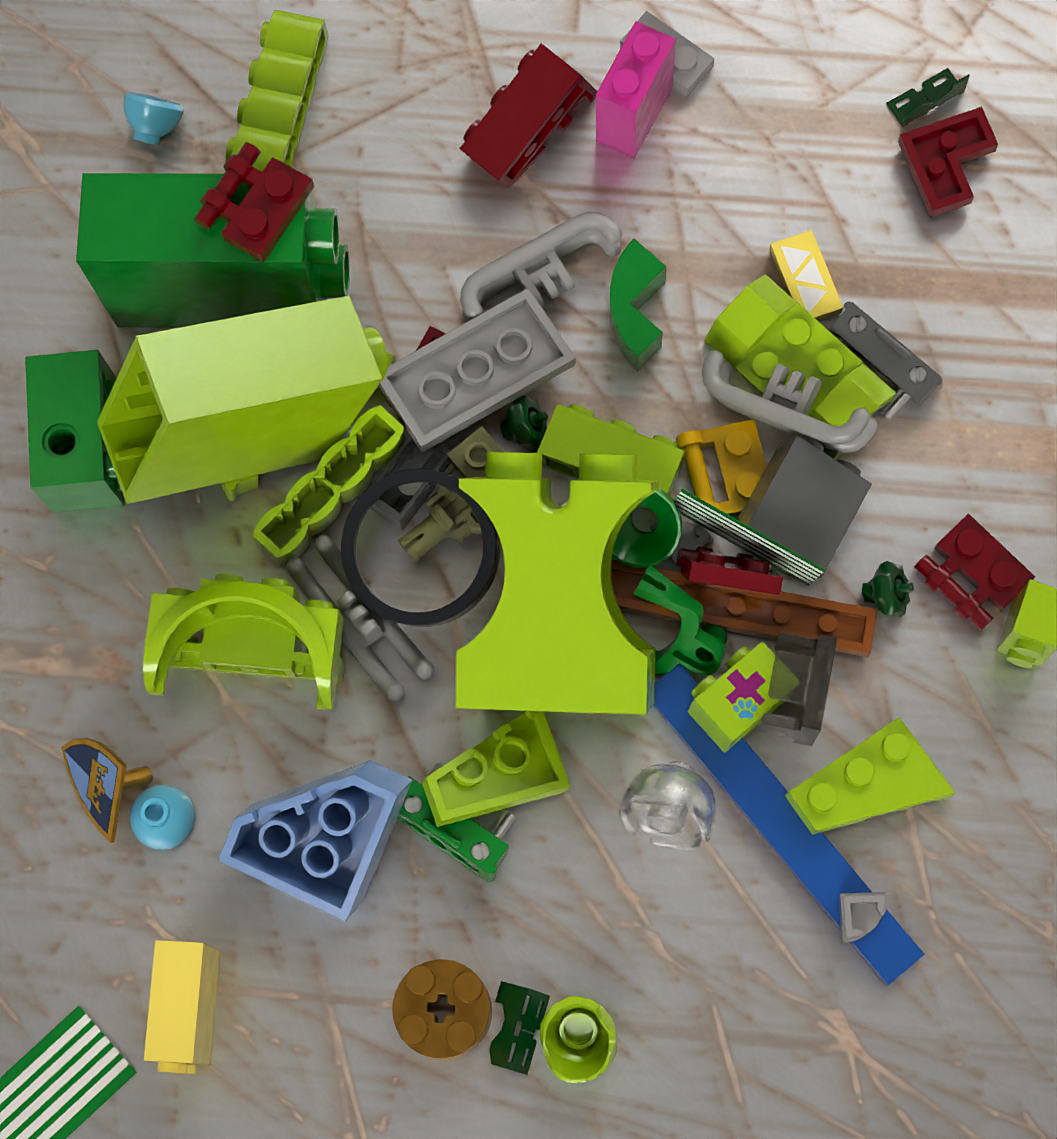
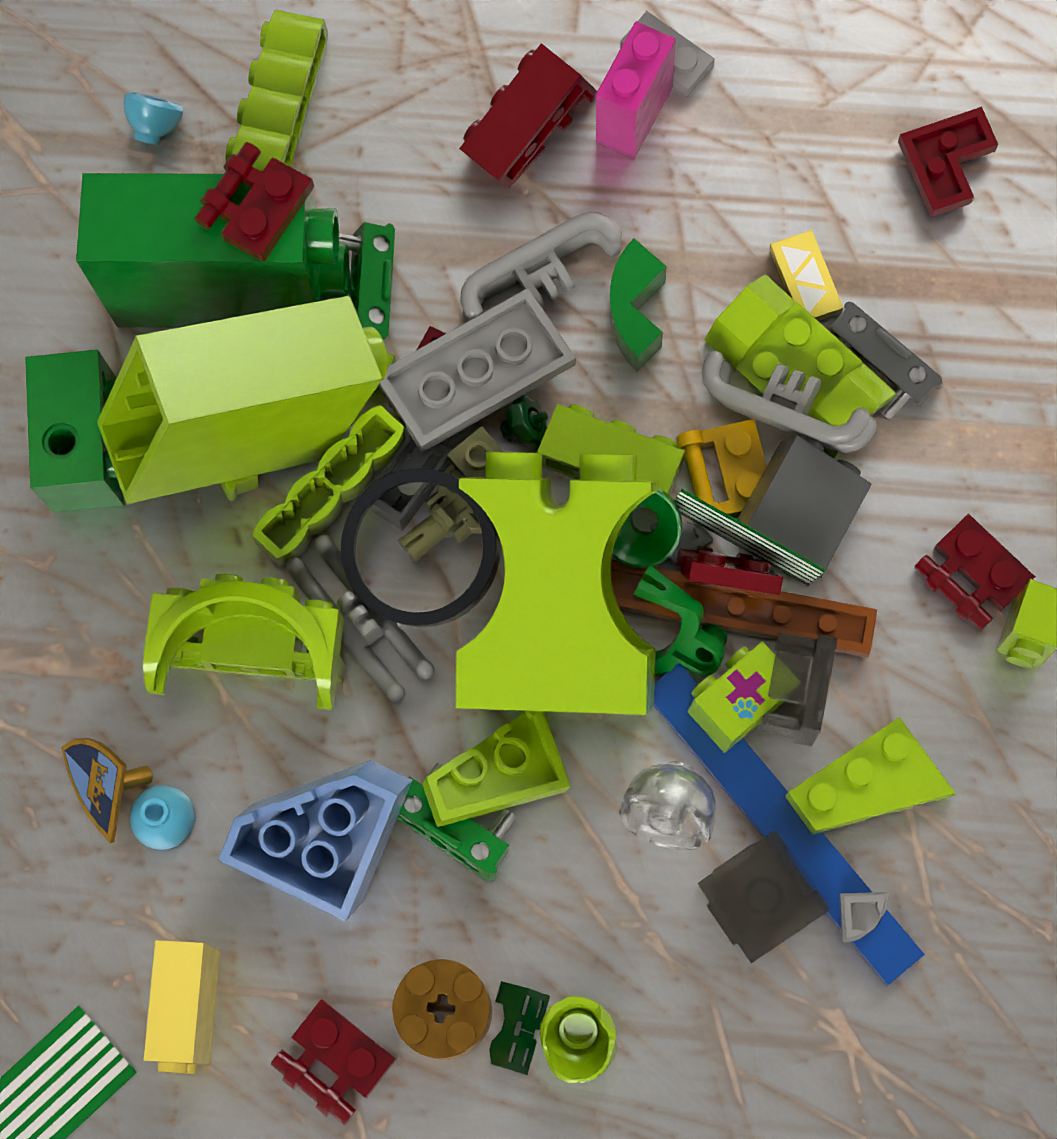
dark green piece [862,561,914,617] -> none
dark green piece [886,68,970,127] -> none
none -> dark red plate [270,999,397,1125]
none -> green piece [339,222,395,340]
none -> clear smoke panel [697,830,831,963]

